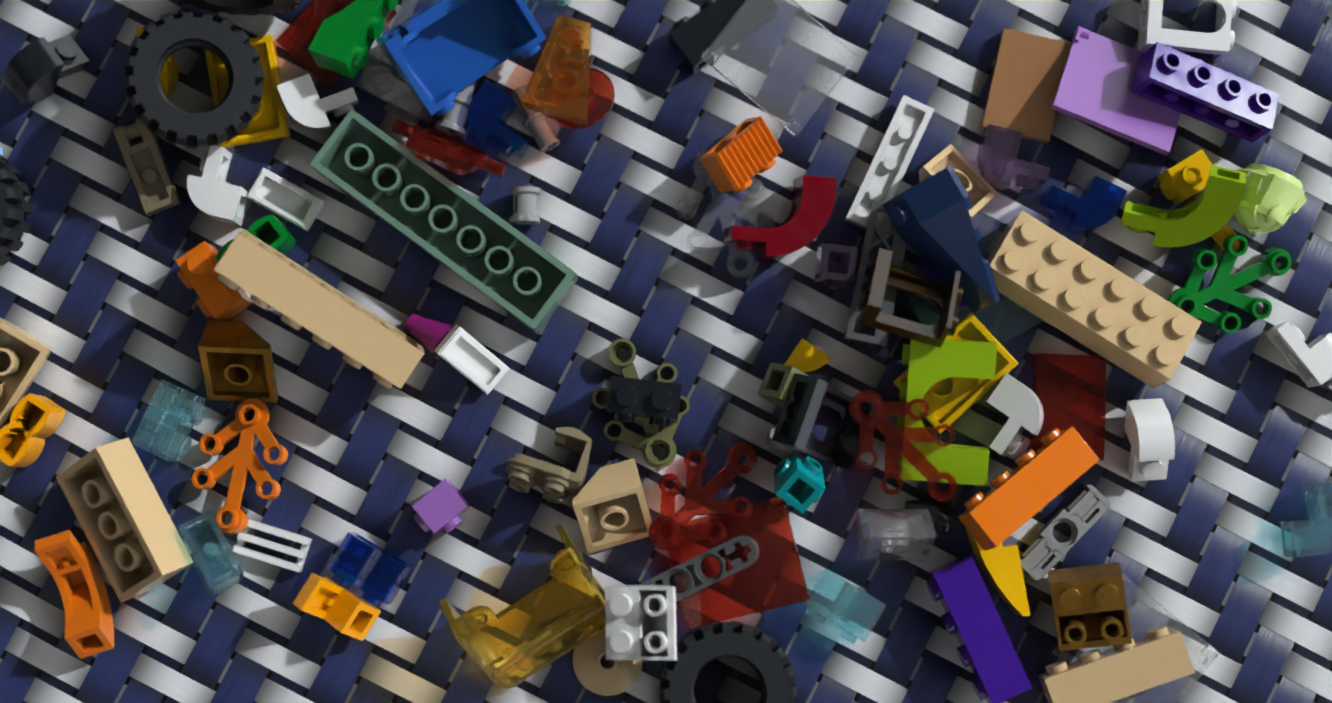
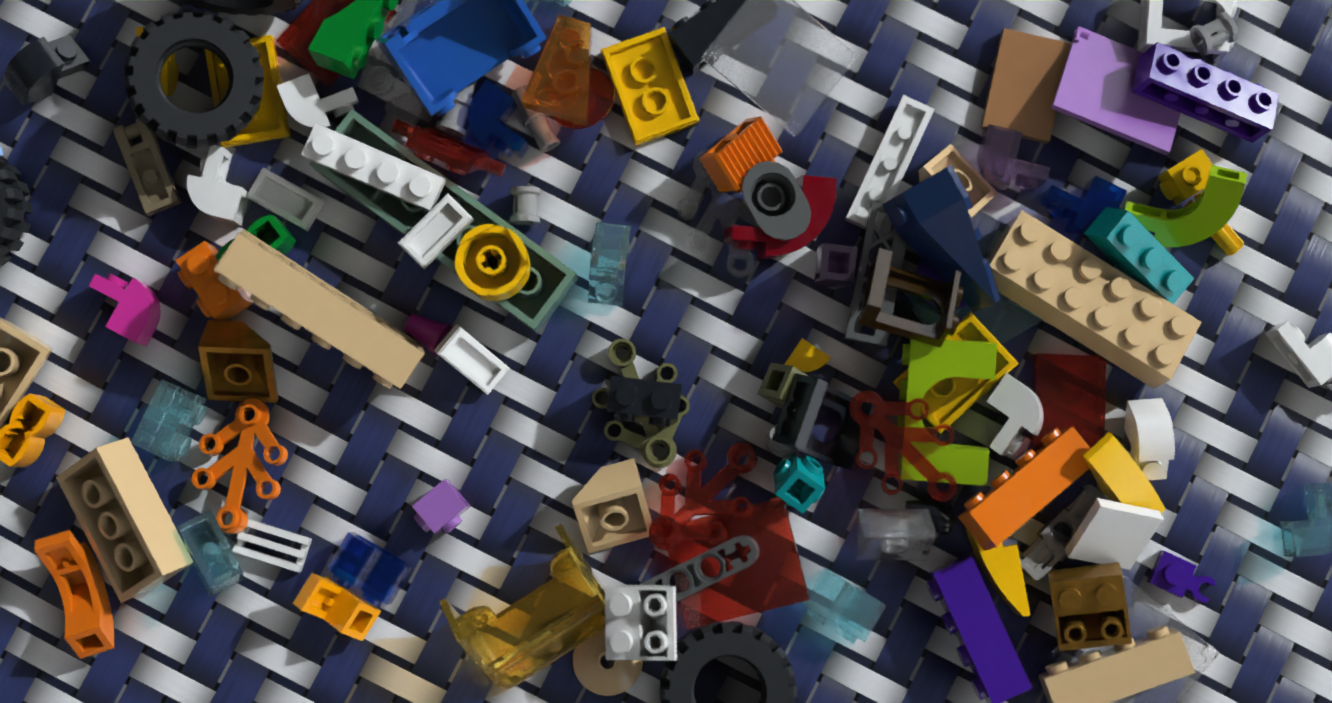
dark tan piece [505,427,592,504] -> none
green plant [1167,234,1291,333] -> none
yellowish green helmet [1233,163,1307,235] -> none
none -> dark pink brick [89,273,161,346]
none -> white plate [301,123,446,211]
none -> white tile [398,193,474,269]
none -> yellow brick [455,224,530,301]
none -> clear light blue brick [588,222,631,306]
none -> yellow tile [600,27,700,147]
none -> dark grey piece [742,161,811,240]
none -> white tile [1065,498,1164,570]
none -> yellow slope [1083,432,1166,514]
none -> teal brick [1084,207,1194,304]
none -> dark purple plate [1147,550,1217,603]
none -> light grey bush [1190,12,1238,55]

